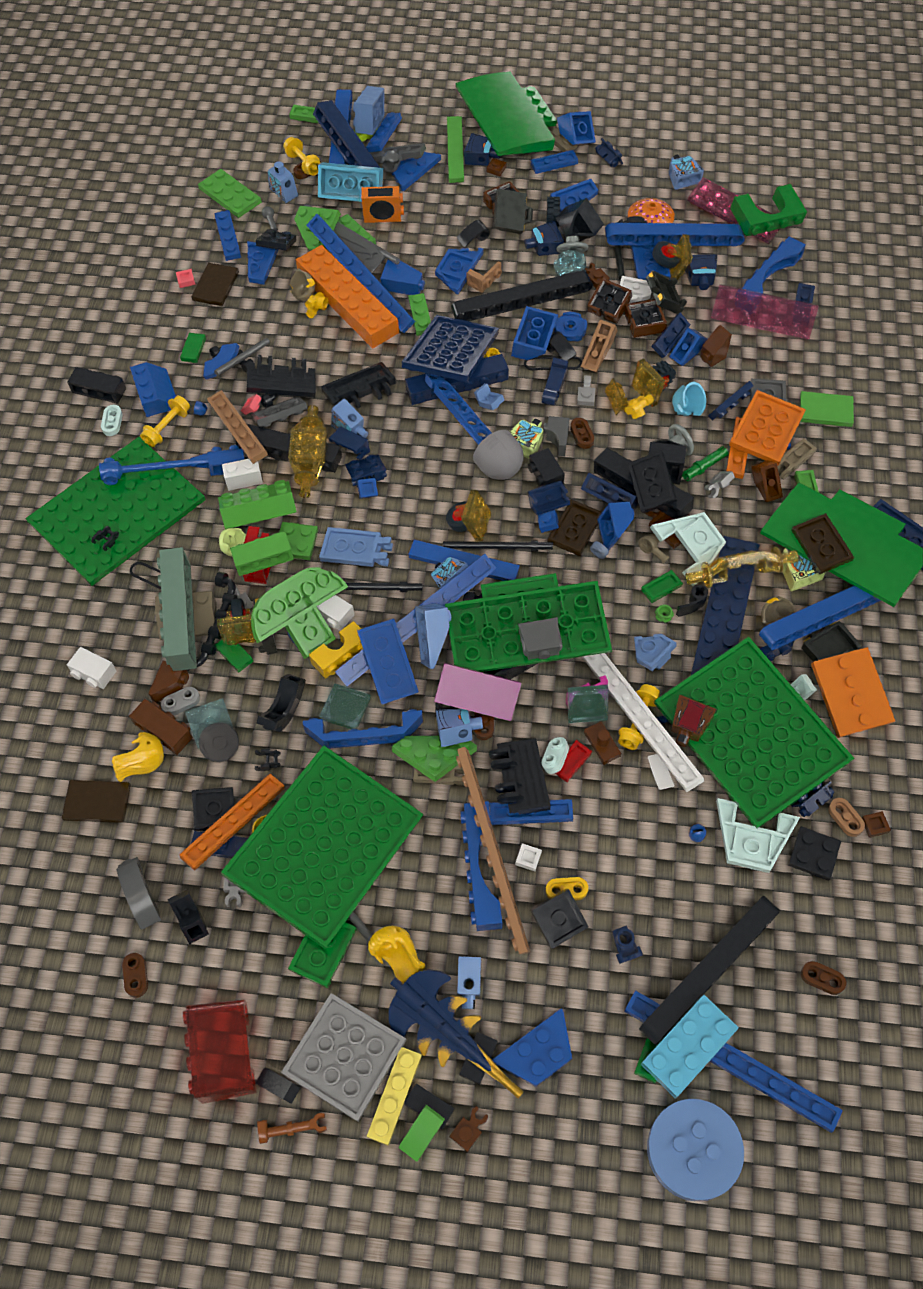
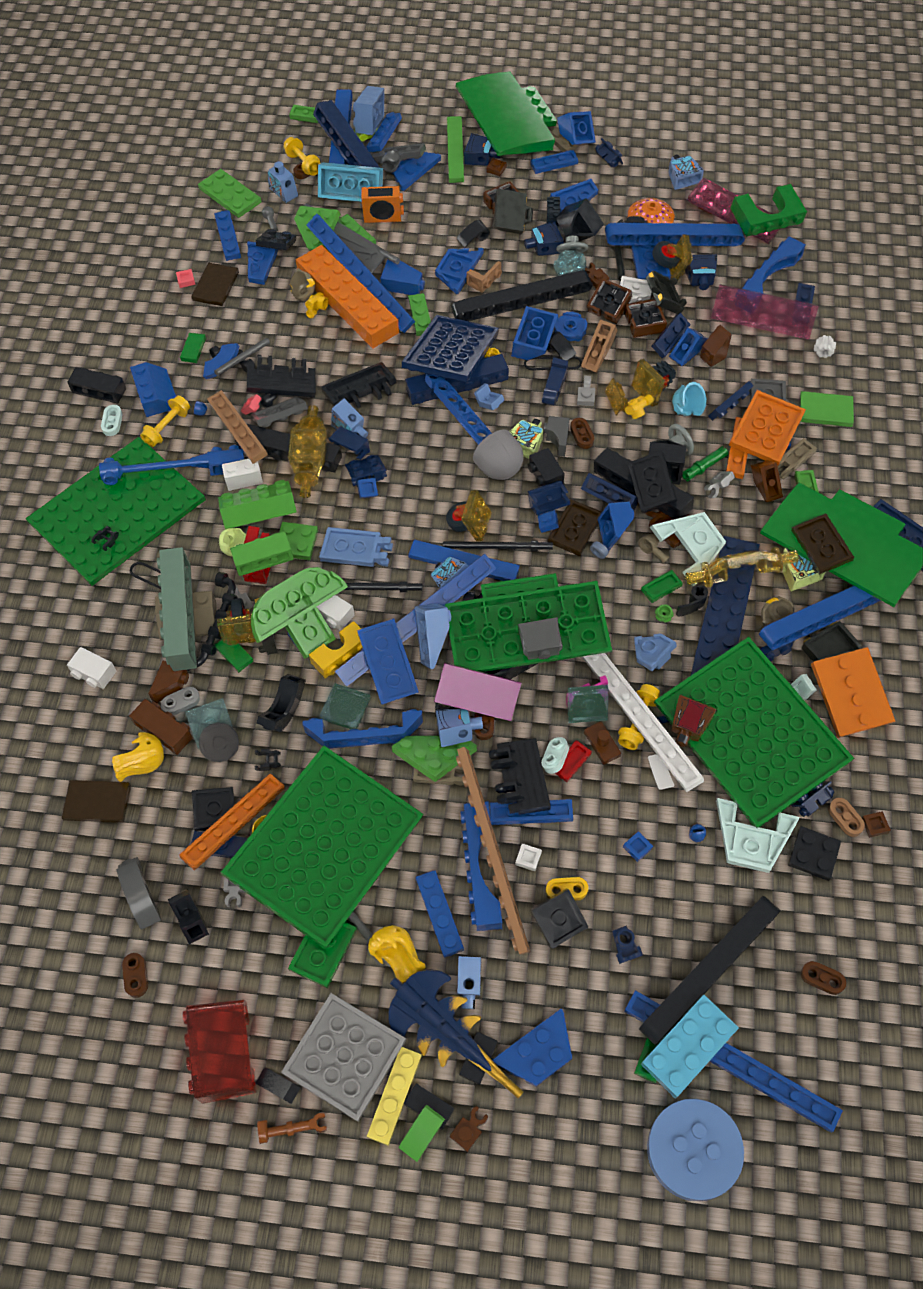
none -> blue plate [415,870,464,958]
none -> blue plate [623,831,653,862]
none -> white gear [814,335,836,358]

